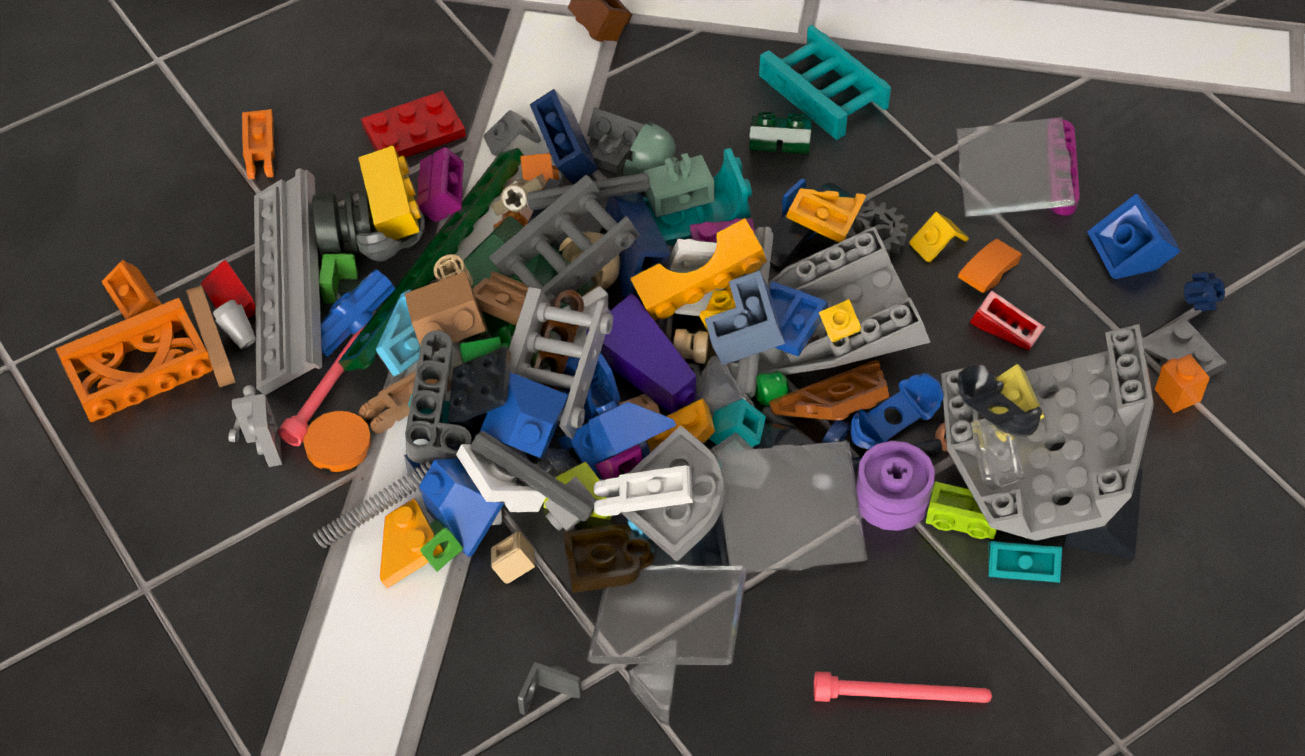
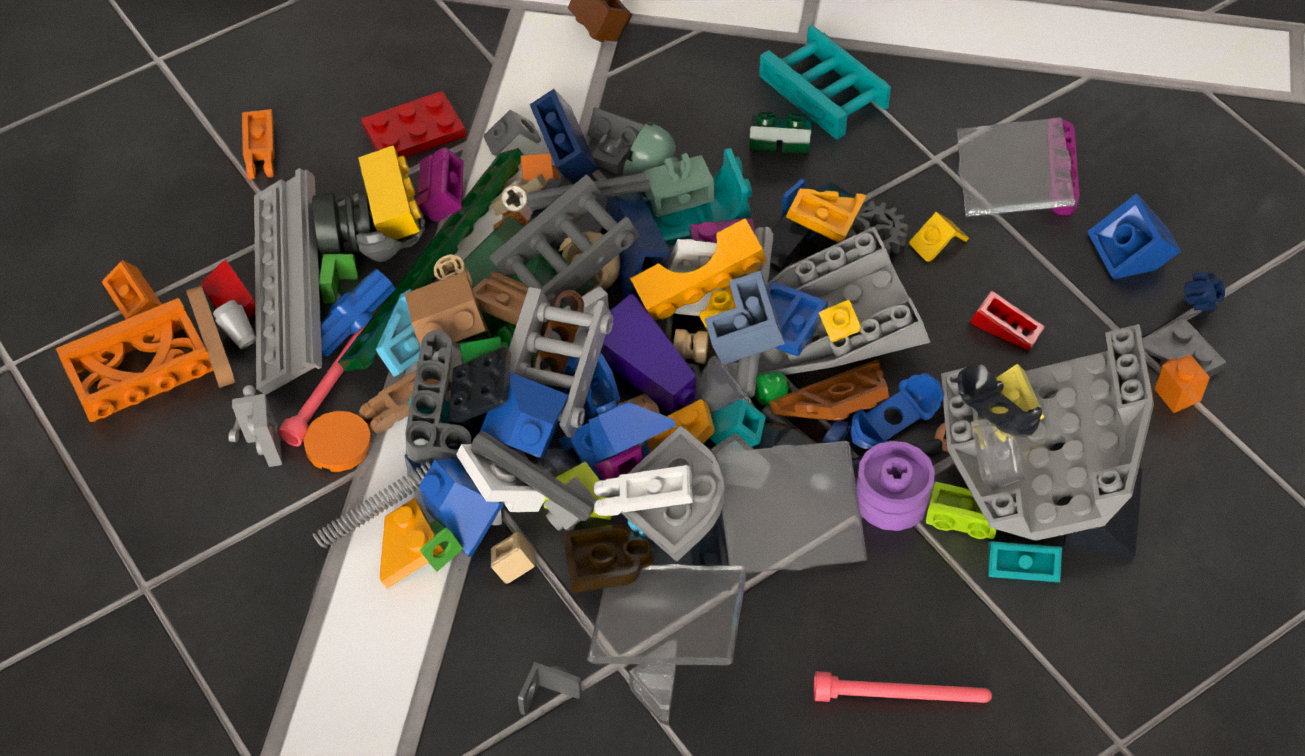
orange slope [958,239,1022,293] -> none

